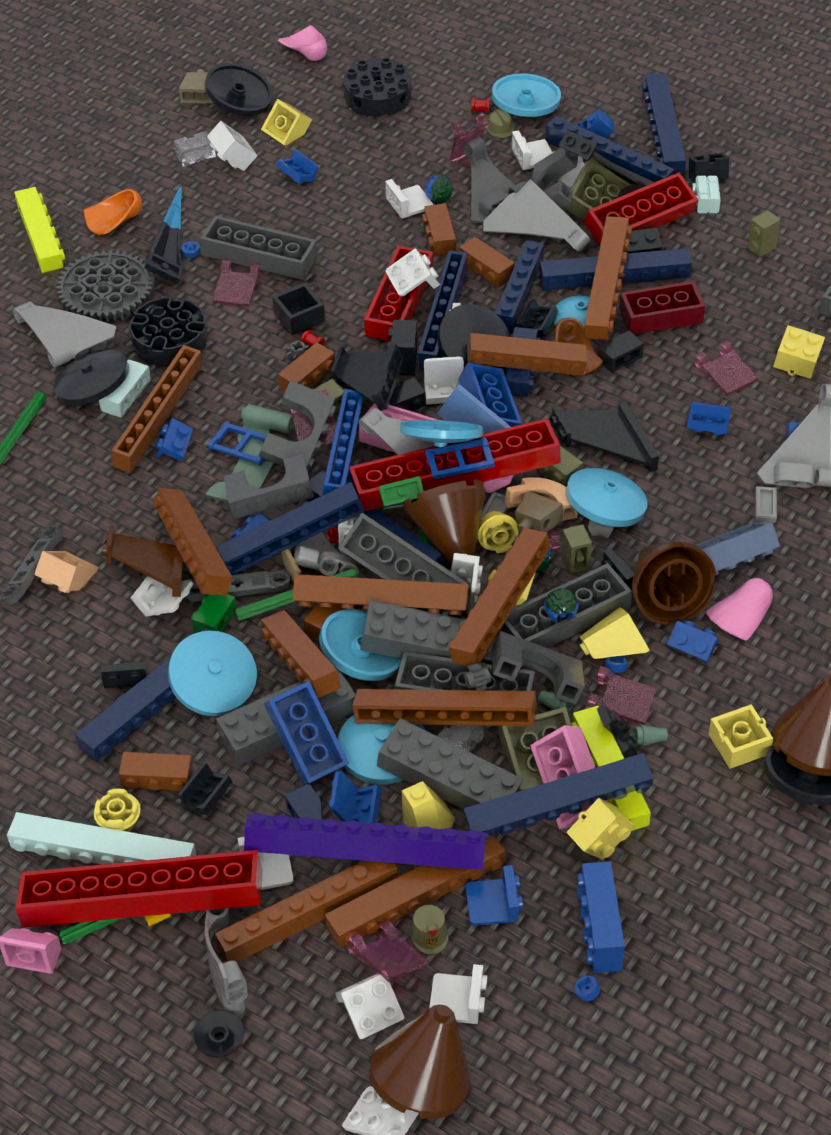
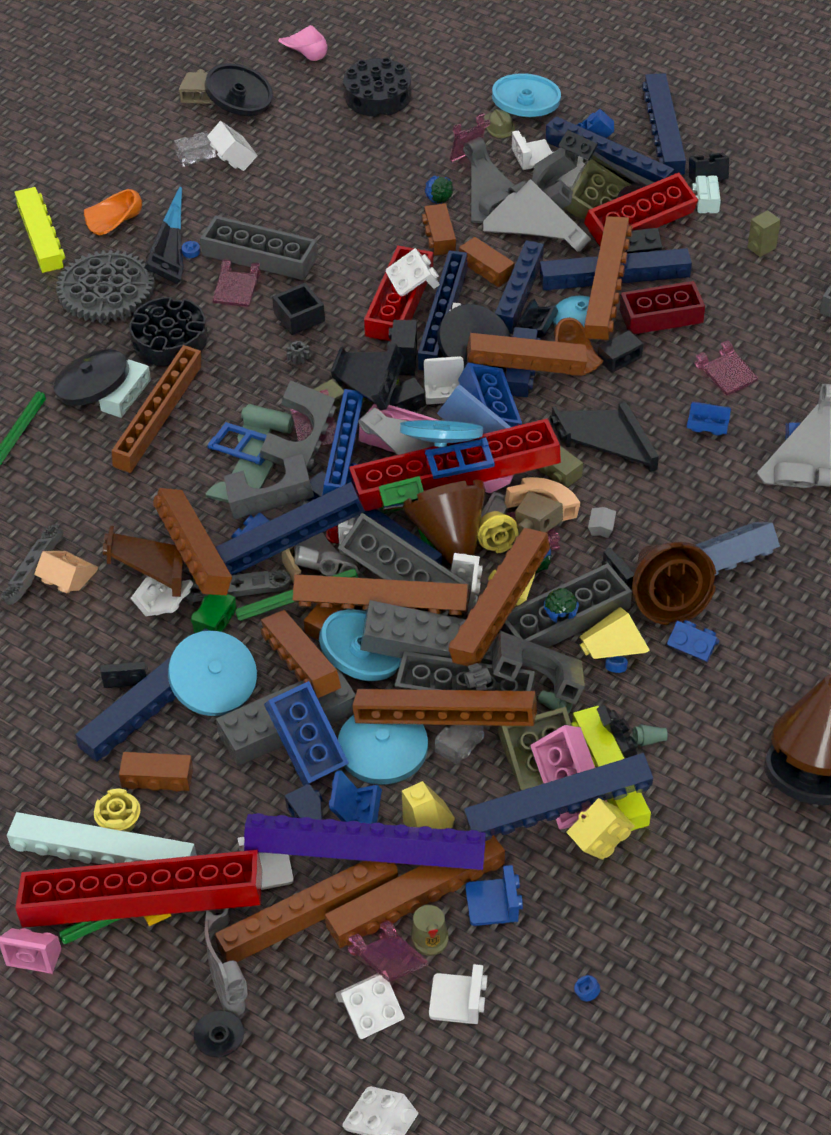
light grey panel [13,301,116,368] -> none
blue bracket [154,418,193,462] -> none
black bracket [178,763,233,815] -> none
light yellow slope [261,99,312,146] -> none
blue bracket [276,150,318,184] -> none
dark orange brick [278,343,335,391] -> none
red bush [300,330,326,348] -> none
reddish brown cone [369,1004,470,1119] -> none
dark grey brick [377,718,523,810] -> none
white bracket [385,179,433,219] -> none
red bush [472,97,490,113] -> none
olive brick [562,525,592,575] -> none
medium azure dish [566,468,647,527] -> none
blue brick [576,861,625,973] -> none
clear pink flag [586,667,656,725] -> none
bright pink hair [706,578,773,640] -> none
light yellow brick [709,704,773,769] -> none
light grey tile [755,486,777,523] -> none
light yellow brick [773,325,825,379] -> none

